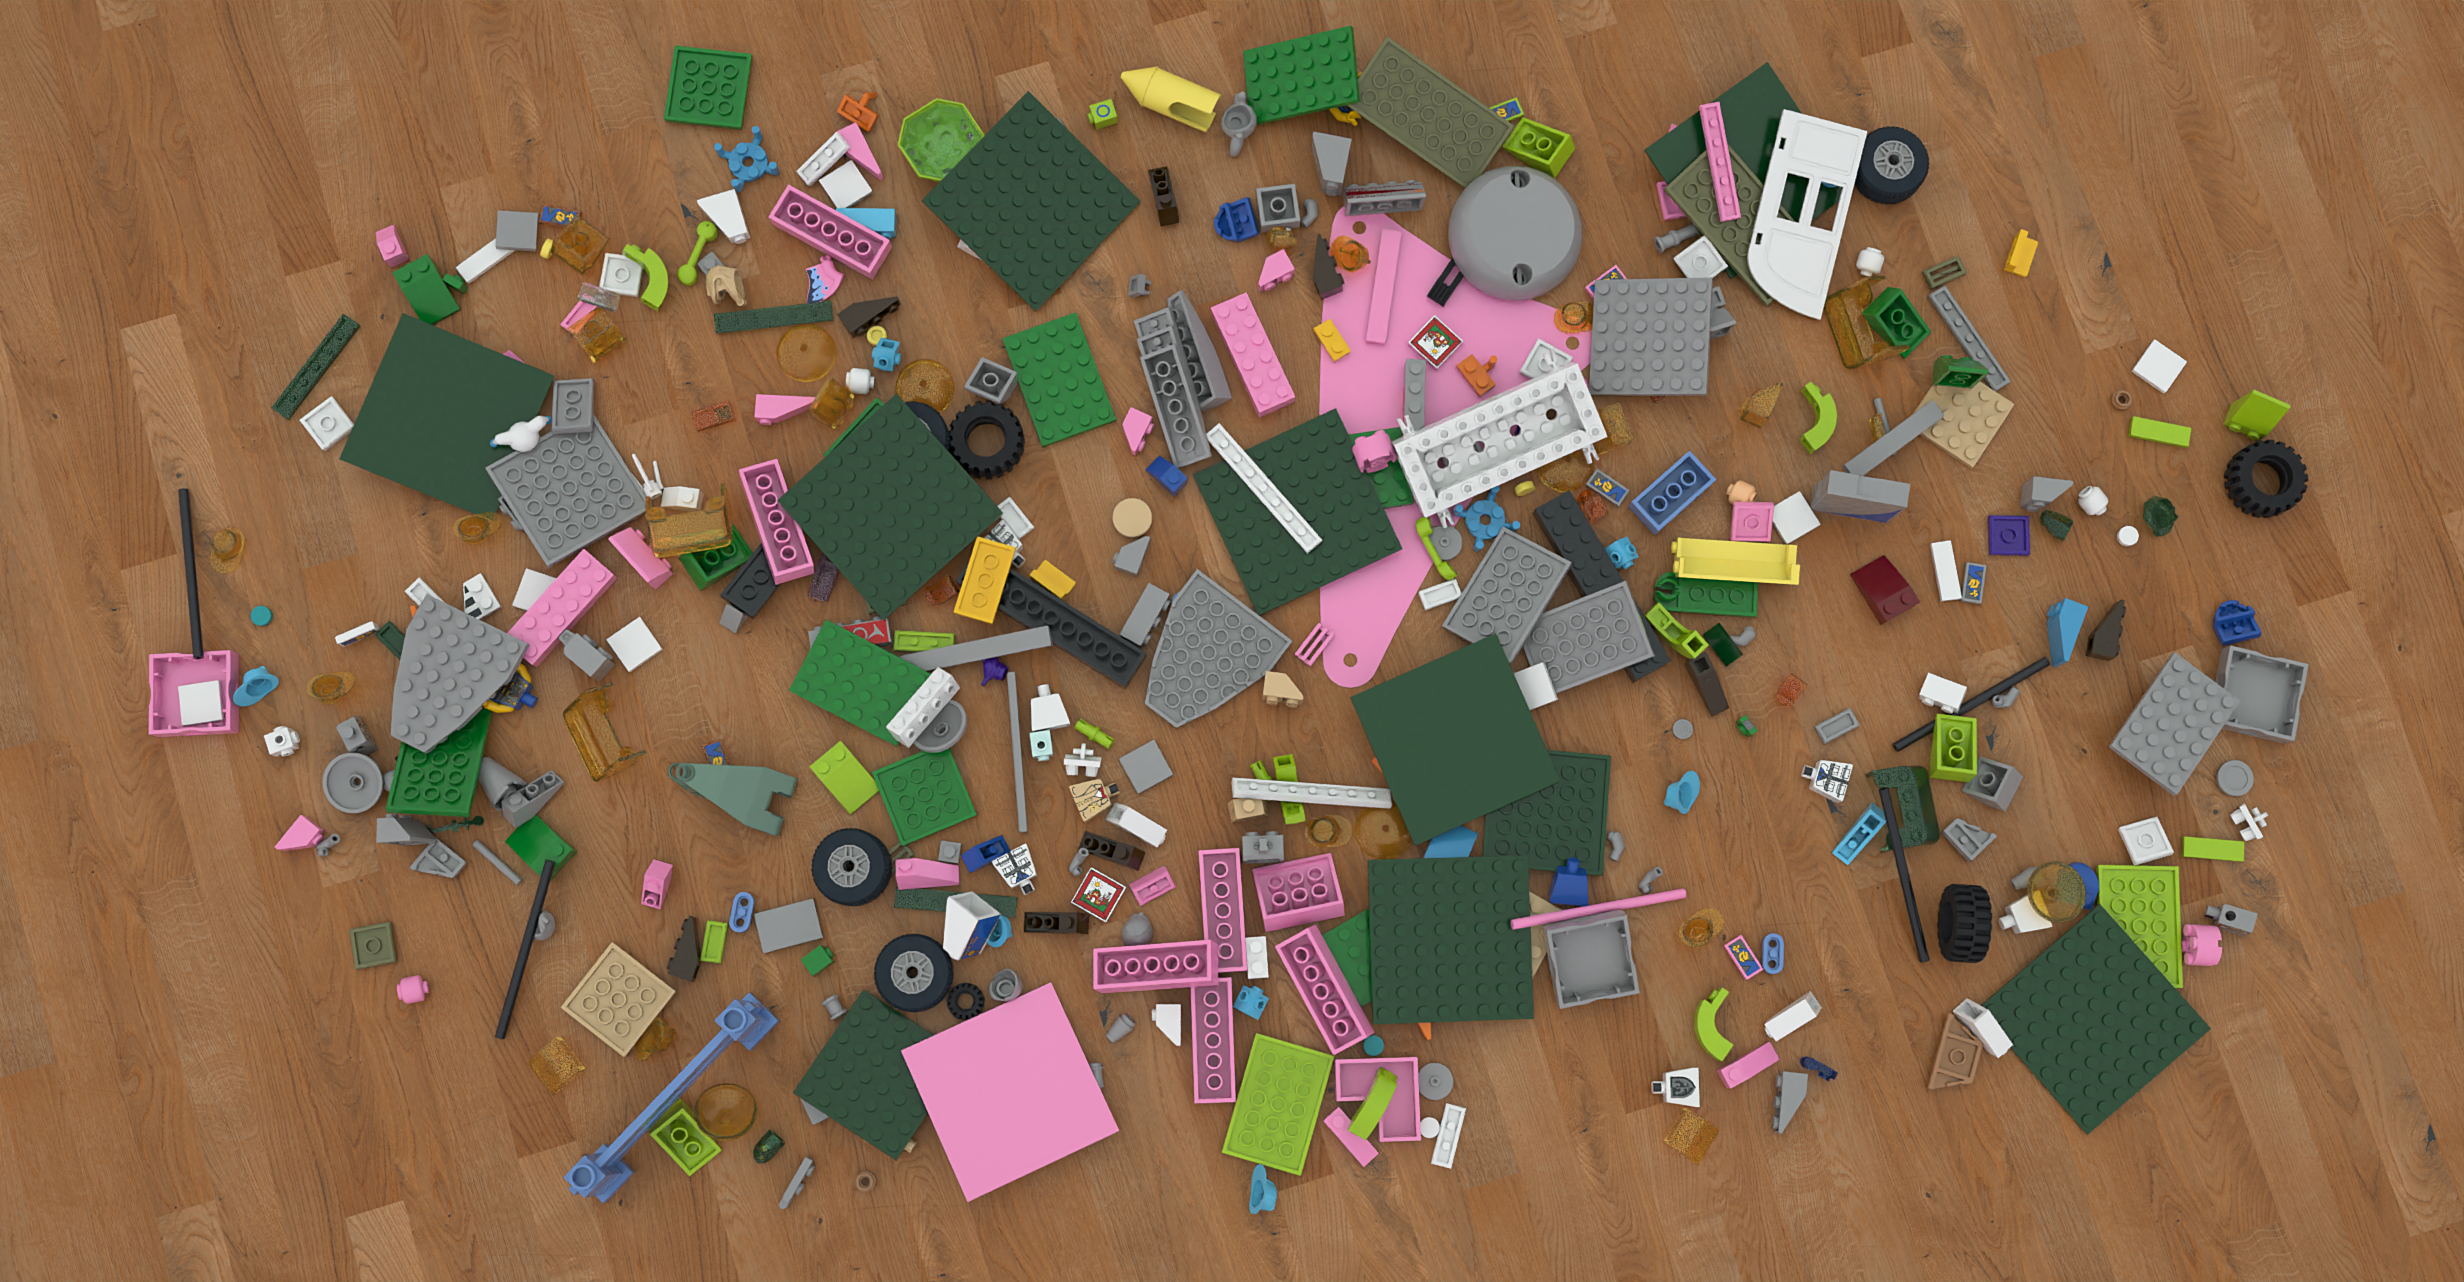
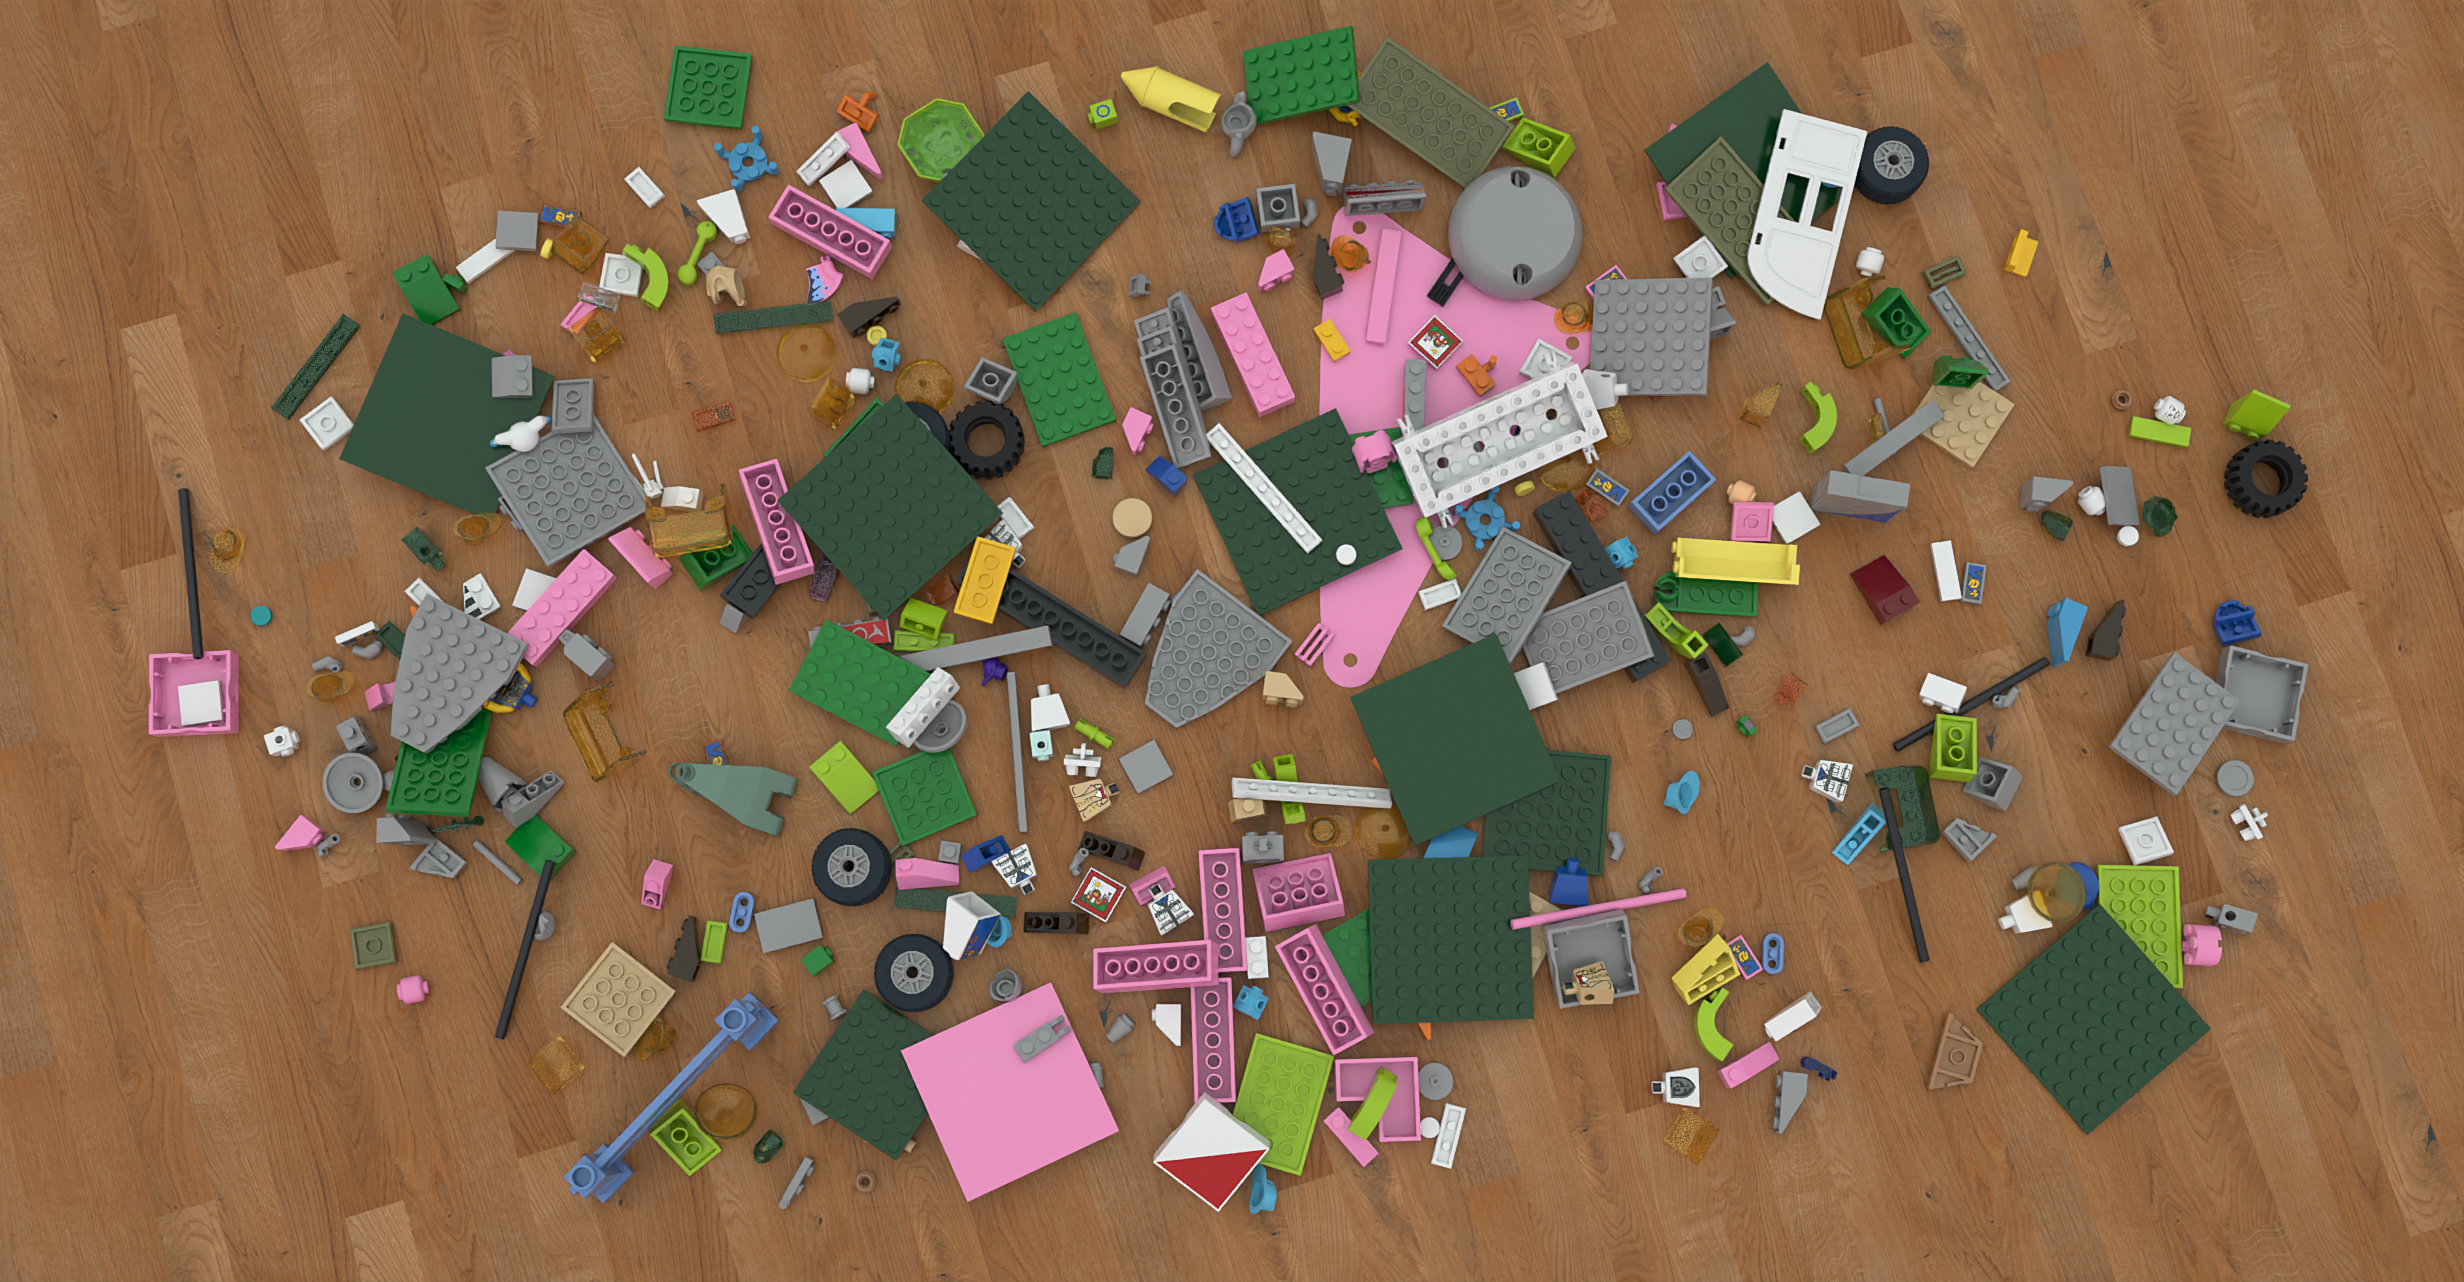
medium azure piece [233,666,279,707] -> none
bright pink slope [376,224,409,268] -> none
white tile [606,617,663,672] -> none
bright pink slope [755,394,818,425] -> none
black tyre [947,983,985,1020] -> none
yellow panel [1030,560,1076,601] -> none
white slope [1105,802,1167,847] -> none
light grey hair [1122,912,1153,946] -> none
dark brown slope [1148,166,1179,227] -> none
teal tile [1363,1035,1384,1056] -> none
light grey pin [1653,224,1700,254] -> none
bright pink tile [1699,102,1741,222] -> none
black tyre [1937,884,1992,963] -> none
white slope [1952,998,2013,1058] -> none
dark purple tile [1988,515,2030,556] -> none
white tile [2131,339,2187,394] -> none
lime tile [2181,836,2244,862] -> none
none -> light grey arm [312,656,342,673]
none -> light grey arm [352,640,383,659]
none -> bright pink slope [365,681,396,711]
none -> clear green torso [401,527,446,572]
none -> light grey slope [492,355,533,398]
none -> white tile [624,167,665,209]
none -> lime brick [900,598,947,640]
none -> light grey hinge [1013,1015,1072,1063]
none -> clear green rock [1092,447,1113,480]
none -> torso [1148,883,1194,935]
none -> tile [1153,1092,1270,1212]
none -> white tile [1336,545,1356,565]
none -> tan torso [1563,961,1614,1005]
none -> white torso [1582,369,1629,410]
none -> light yellow wedge [1671,934,1740,1005]
none -> light grey tile [2100,466,2140,526]
none -> white head [2154,396,2186,425]

